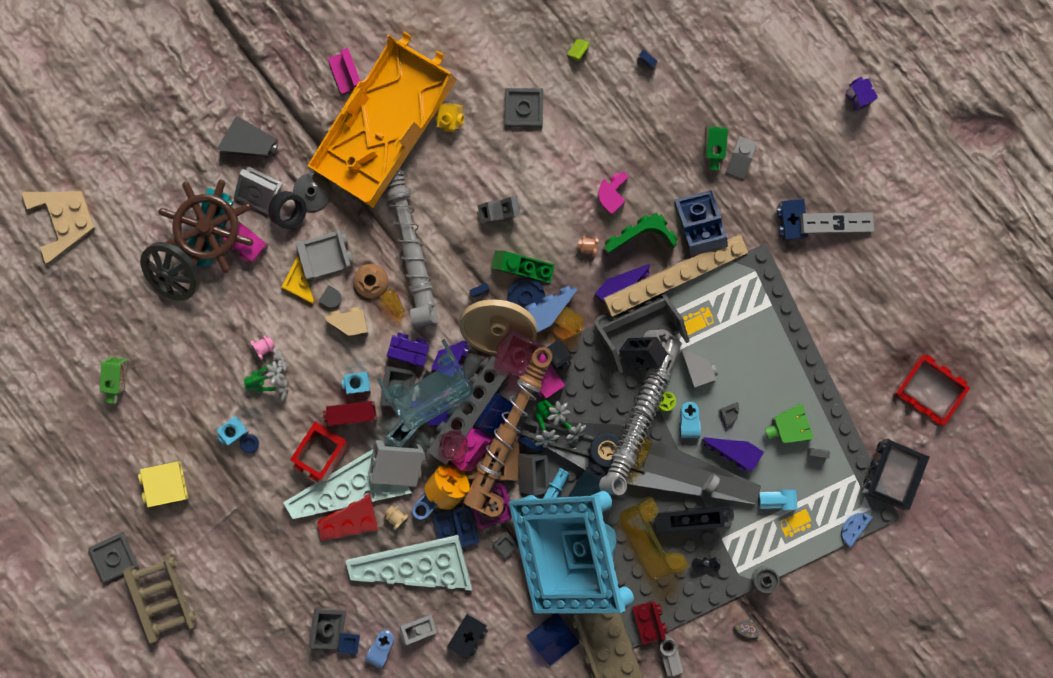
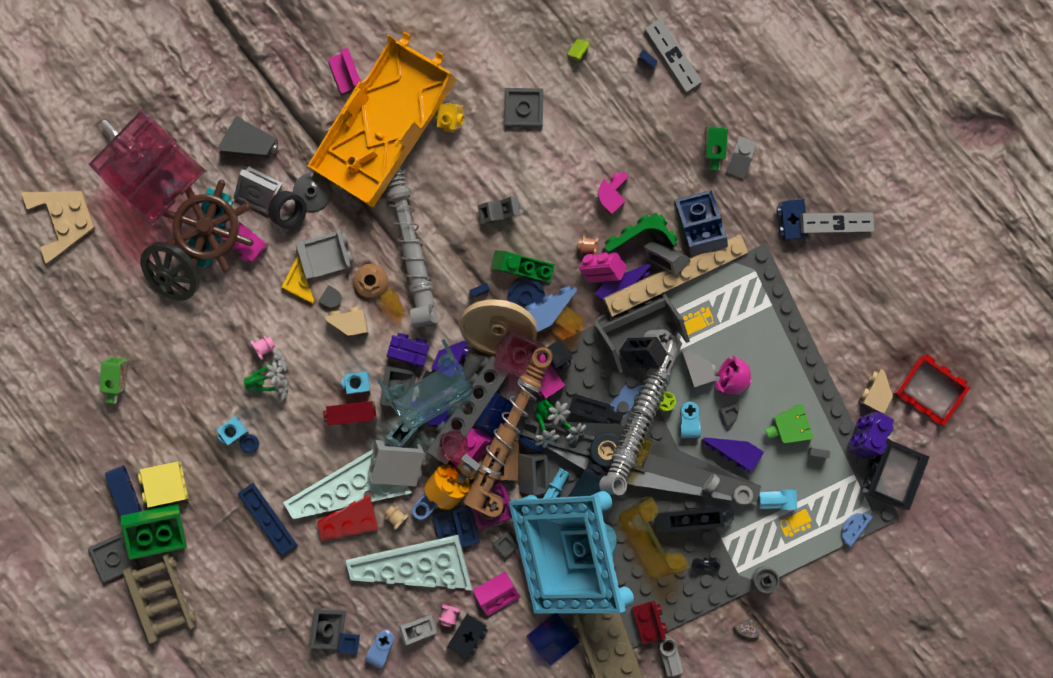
red window [290,421,350,483] -> none
dark purple brick [846,77,878,111] -> none
none -> clear pink piece [88,109,206,226]
none -> dark blue beam [105,465,142,517]
none -> green brick [121,504,187,560]
none -> dark blue tile [238,482,298,556]
none -> bright pink brick [438,604,461,627]
none -> dark grey plate [457,454,481,485]
none -> dark pink panel [473,571,521,616]
none -> black hinge [569,394,623,423]
none -> dark pink brick [579,252,627,283]
none -> medium blue tile [610,381,643,418]
none -> dark grey brick [644,240,691,275]
none -> light grey tile [645,18,702,93]
none -> dark pink cylinder [715,356,752,395]
none -> light grey tile [733,485,753,505]
none -> dark purple brick [848,411,894,459]
none -> tan slope [860,369,893,414]

